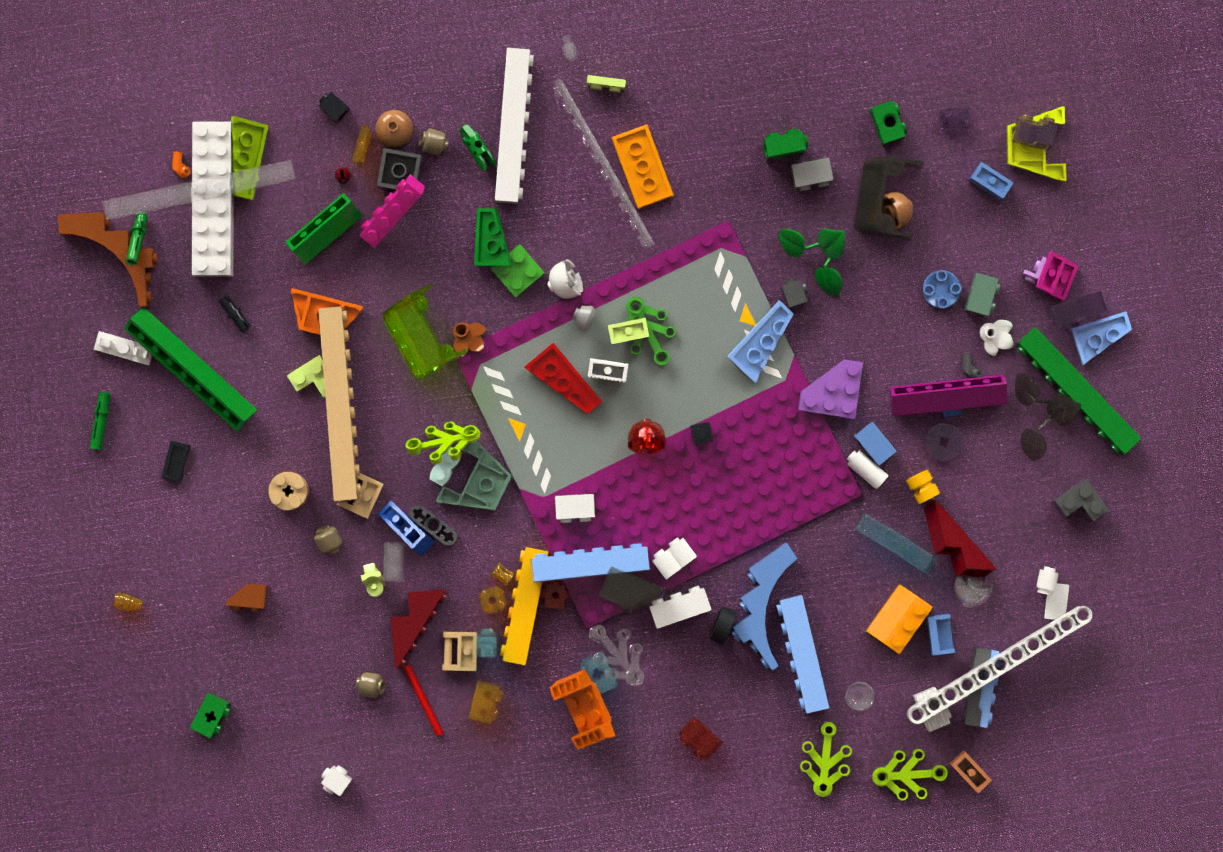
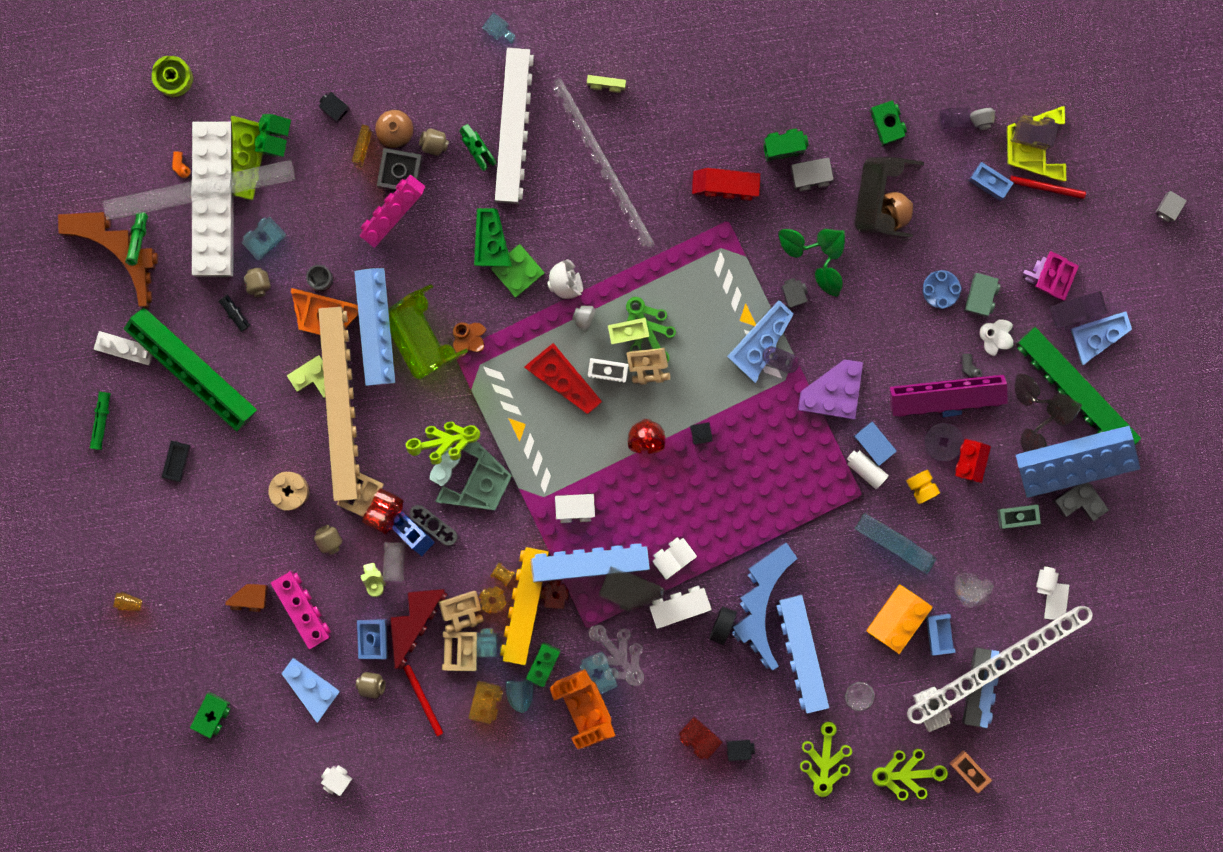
green brick [285,193,363,265] -> none
dark red hinge [335,167,351,183] -> none
clear cylinder [561,34,578,62] -> none
light orange tile [611,124,674,209] -> none
dark red slope [924,499,996,577] -> none
none -> lime brick [152,56,193,97]
none -> clear light blue brick [241,216,287,261]
none -> dark tan head [244,268,271,298]
none -> green piece [255,114,291,157]
none -> dark pink brick [271,571,331,649]
none -> light blue wing [282,658,340,723]
none -> dark grey wheel [306,264,334,291]
none -> light blue brick [354,268,395,386]
none -> medium blue slope [357,619,388,659]
none -> clear red brick [362,488,404,535]
none -> tan plate [439,591,484,633]
none -> clear light blue plate [482,12,516,44]
none -> clear light blue brick [506,679,533,713]
none -> green window [526,642,561,687]
none -> tan plate [626,348,670,385]
none -> red wedge [692,168,760,201]
none -> black brick [726,739,755,761]
none -> clear purple plate [763,346,799,373]
none -> red brick [955,439,991,483]
none -> light grey cone [970,108,995,130]
none -> sand green brick [997,505,1041,529]
none -> red bar [1010,176,1086,199]
none -> medium blue brick [1016,426,1140,498]
none -> light grey brick [1155,191,1187,223]

